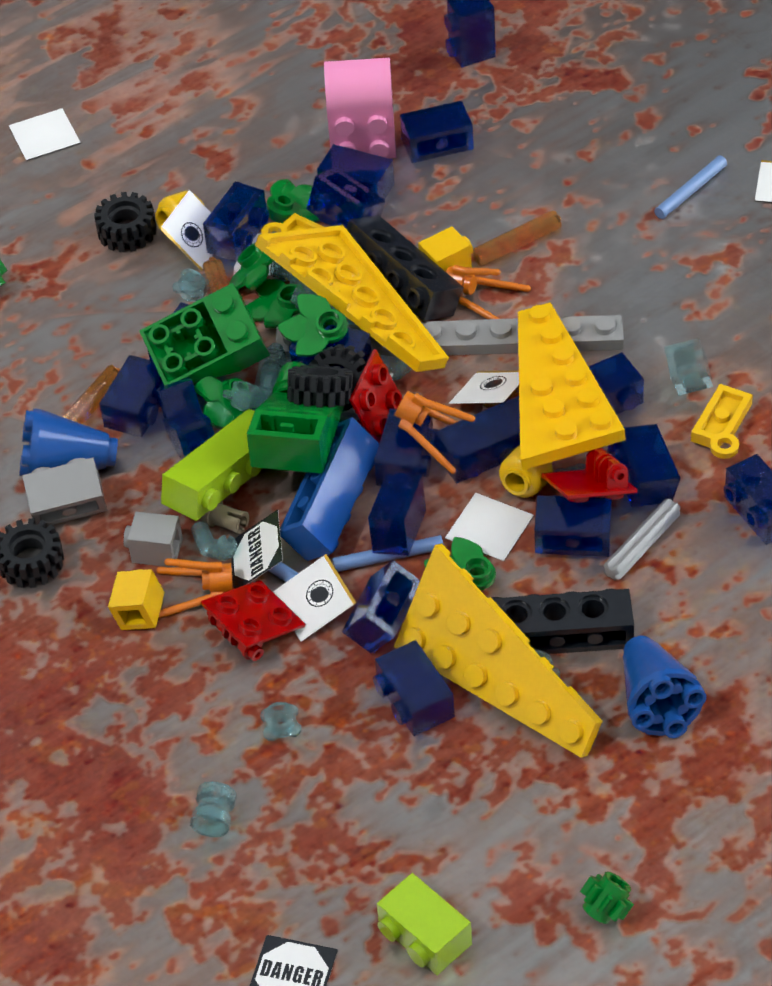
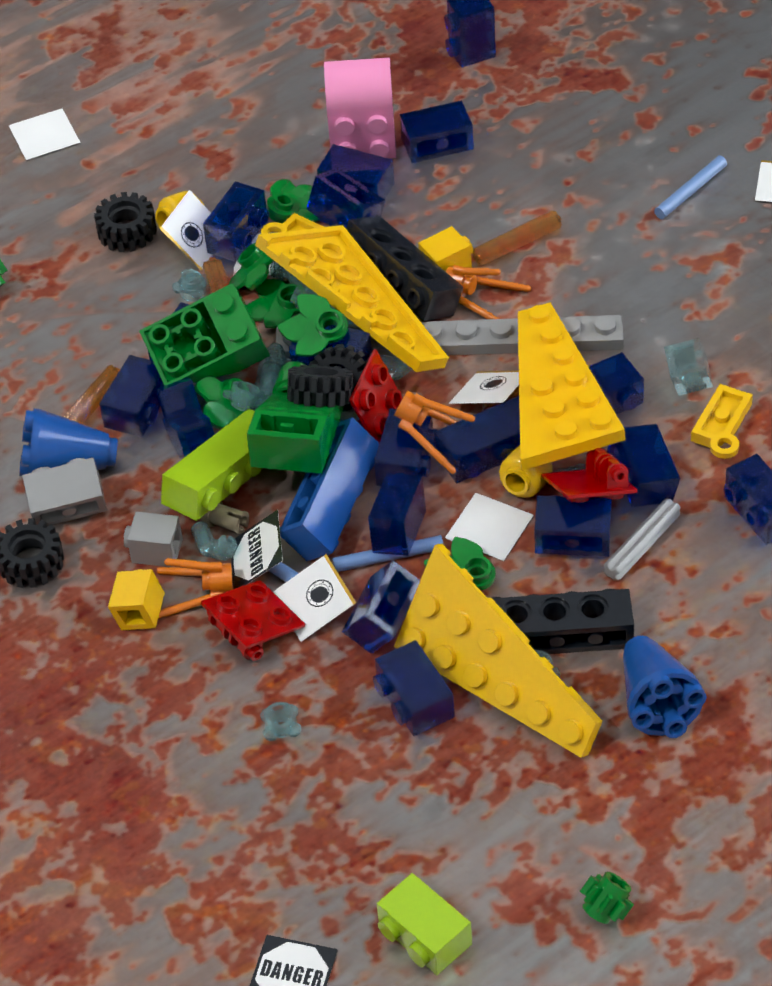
clear light blue wheel [190,781,237,837] -> none

